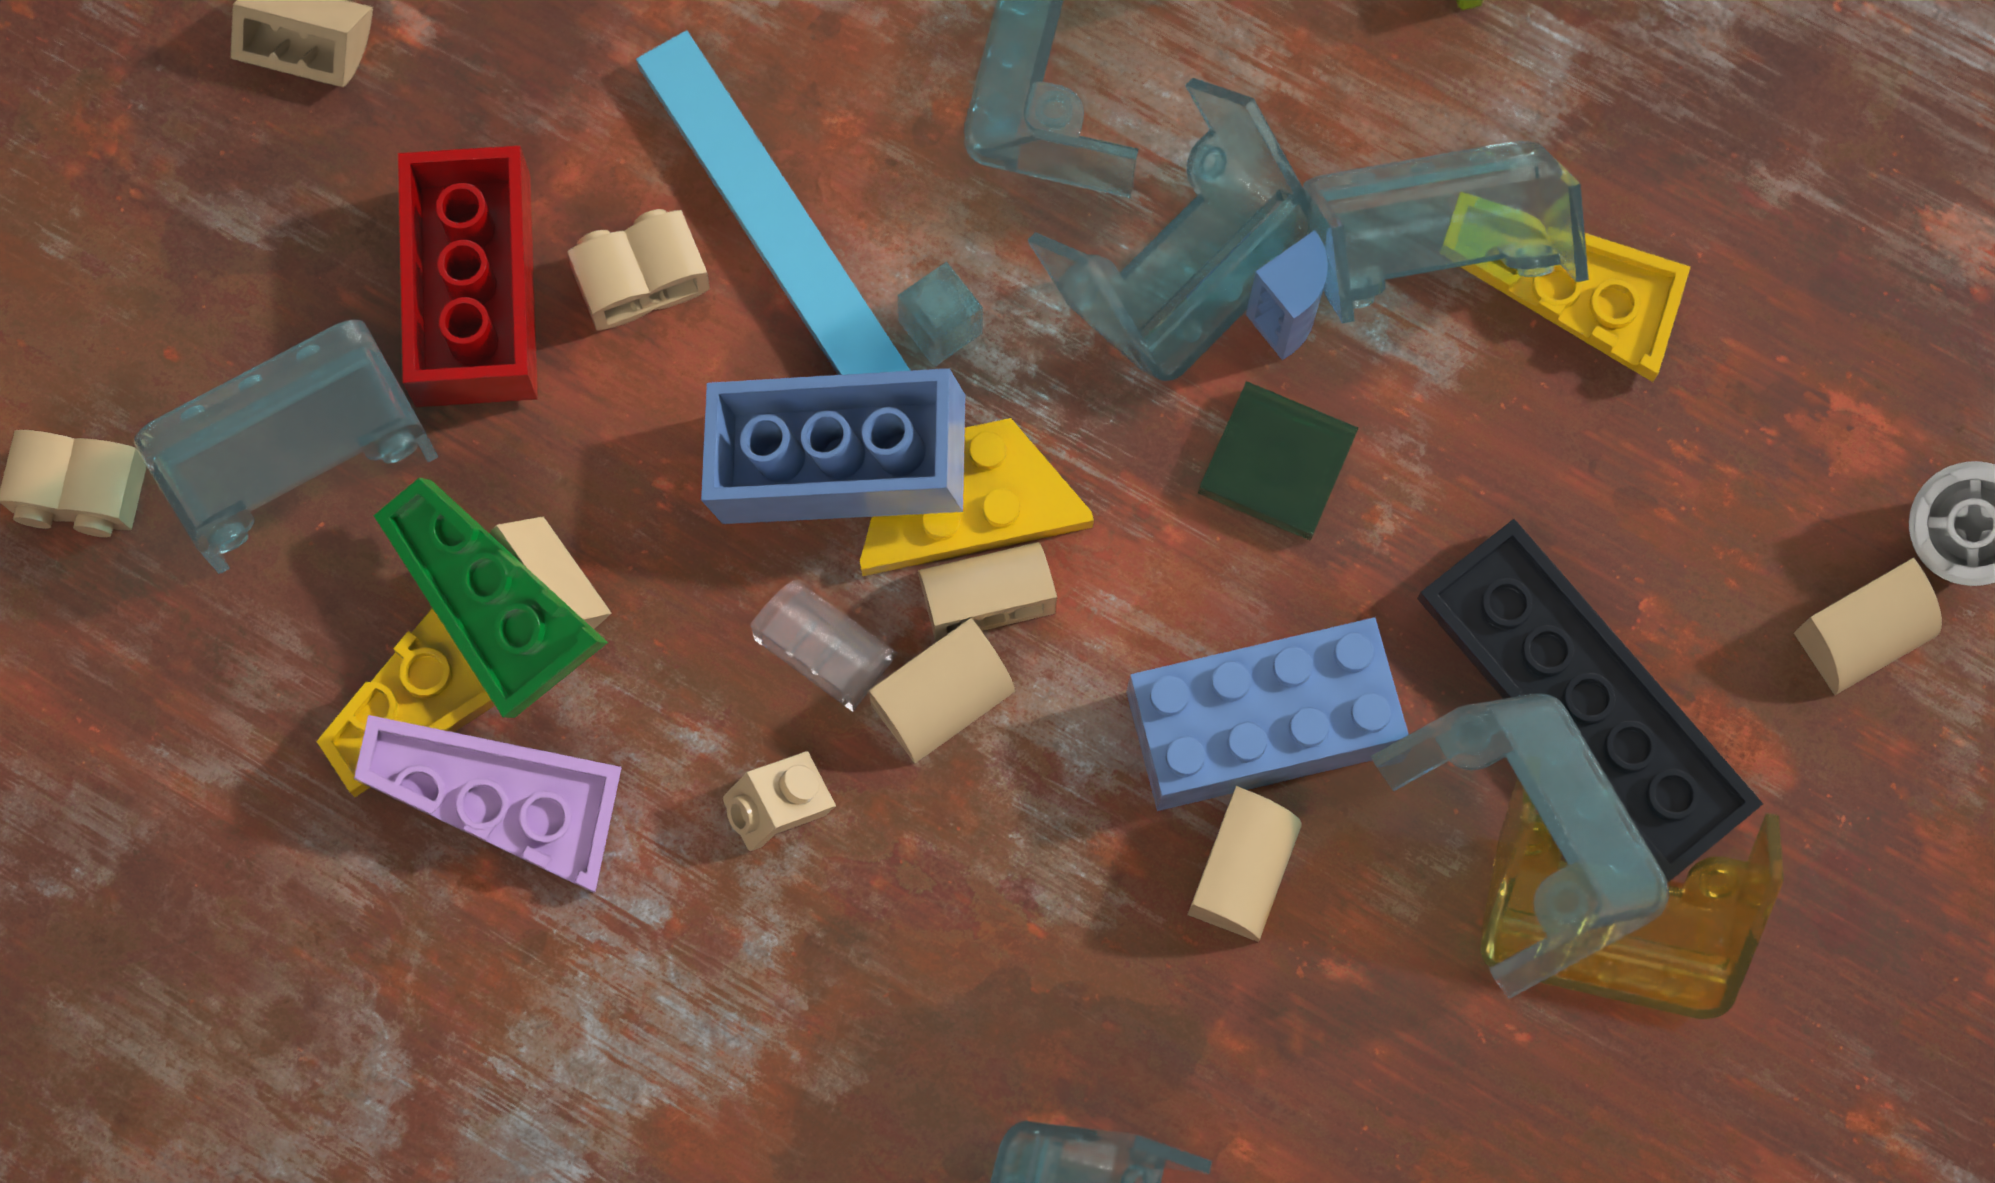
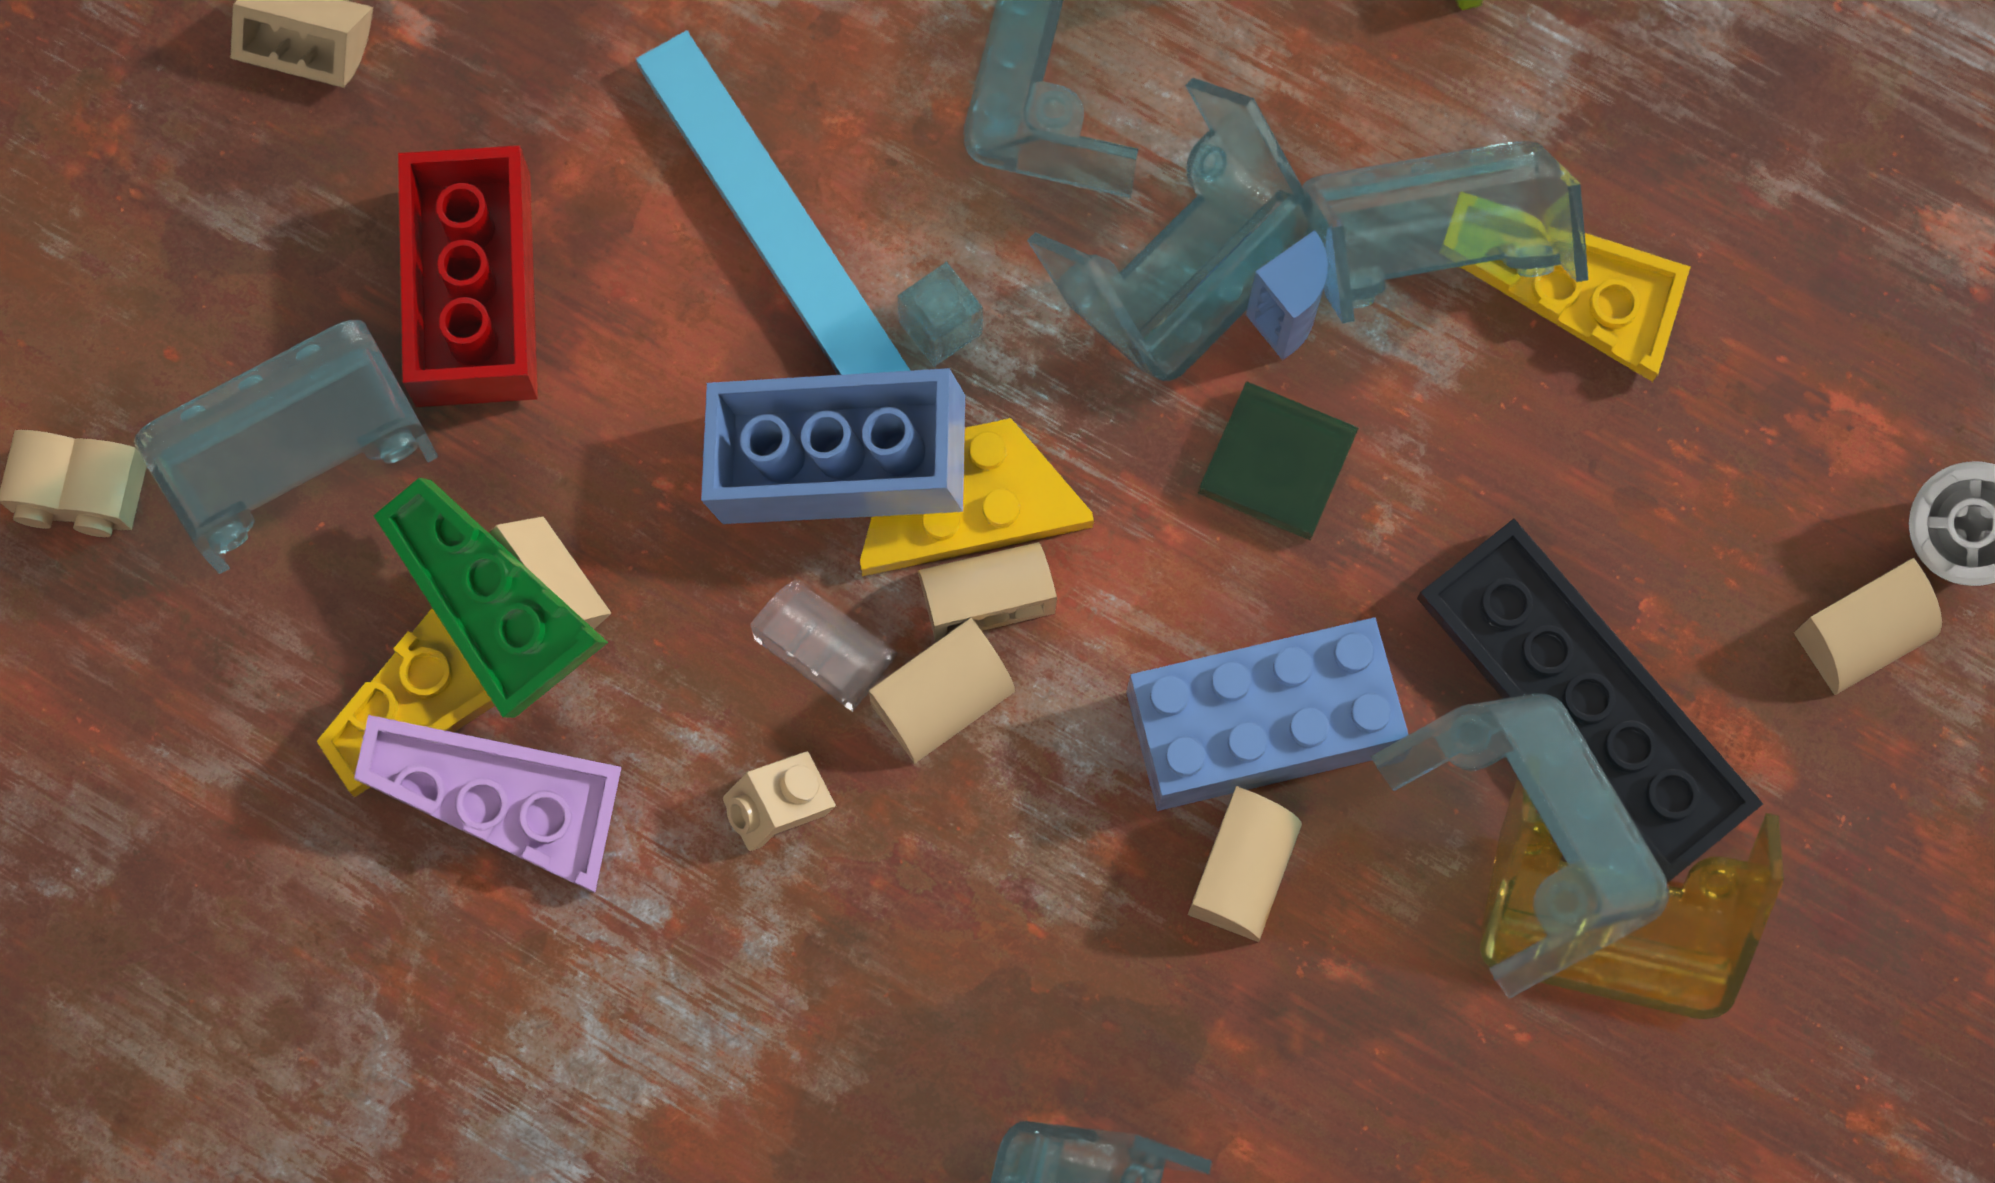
tan brick [567,209,710,331] -> none

